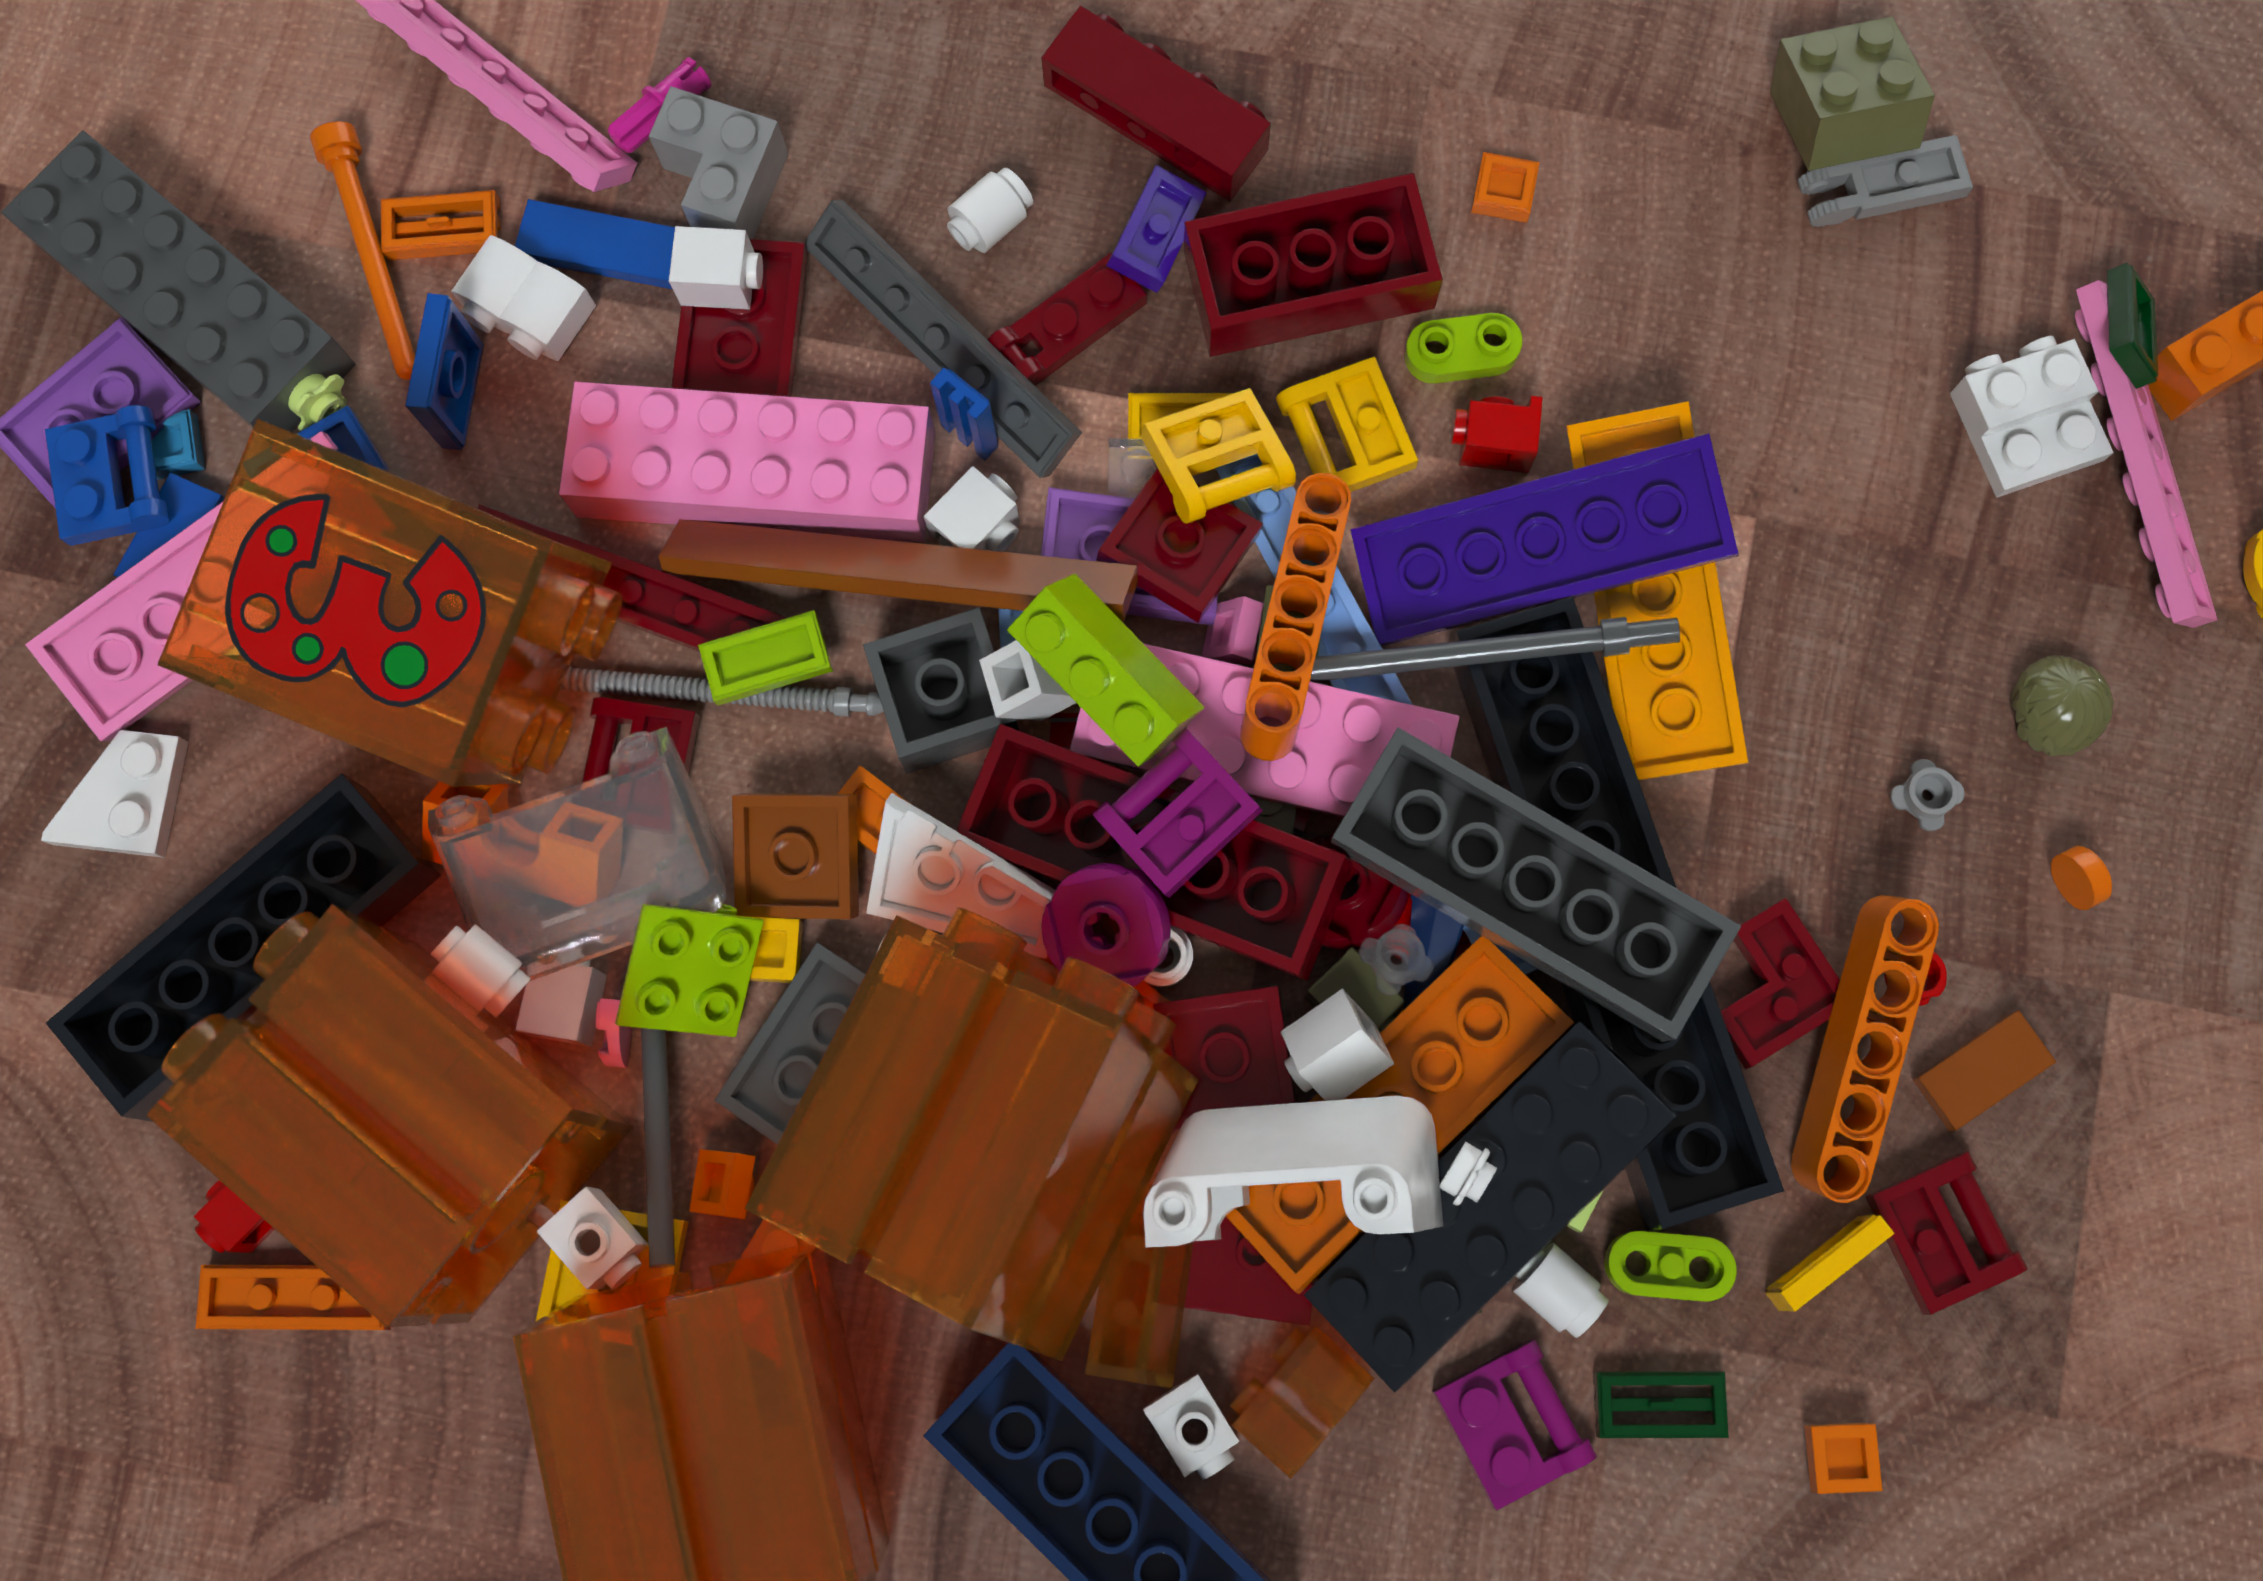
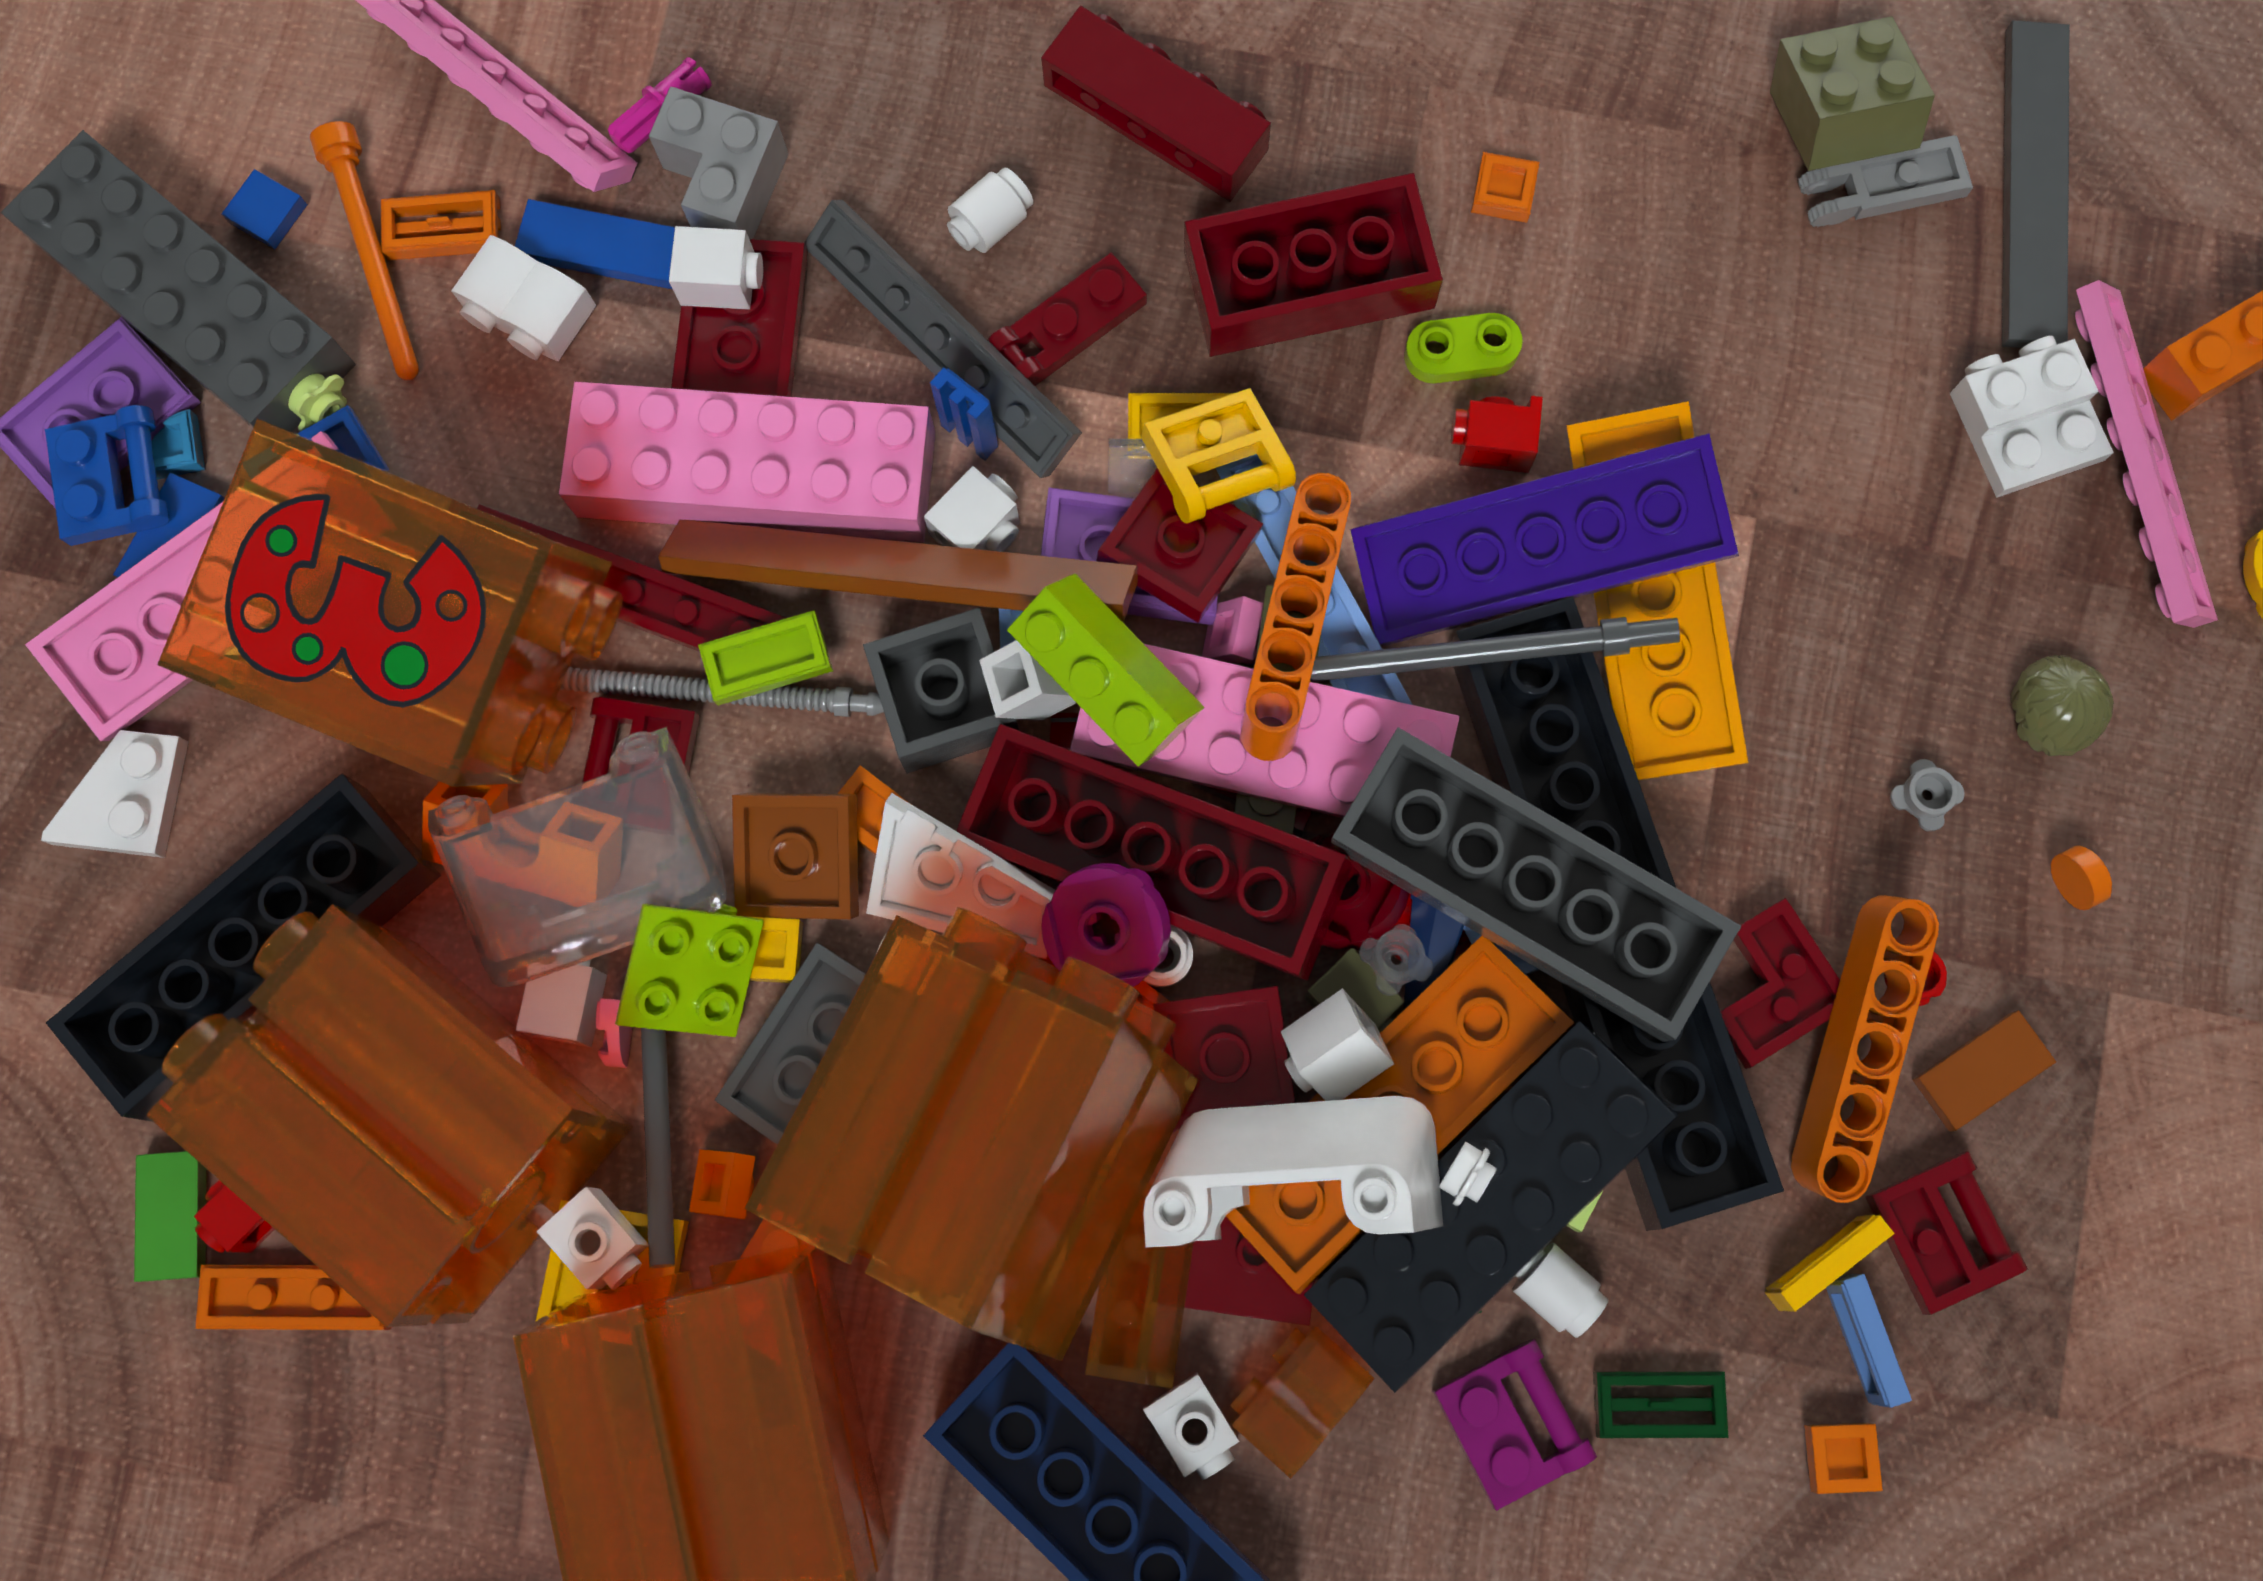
blue plate [405,293,484,450] -> none
brick [430,924,531,1017] -> none
magenta plate [1093,728,1263,897] -> none
dark purple plate [1106,165,1206,293] -> none
yellow plate [1276,356,1419,492] -> none
lime plate [1604,1231,1737,1302] -> none
dark green tile [2107,262,2158,389] -> none
none -> bright green tile [134,1150,207,1282]
none -> blue tile [221,169,307,250]
none -> medium blue tile [1826,1274,1912,1408]
none -> dark grey tile [2002,20,2070,348]

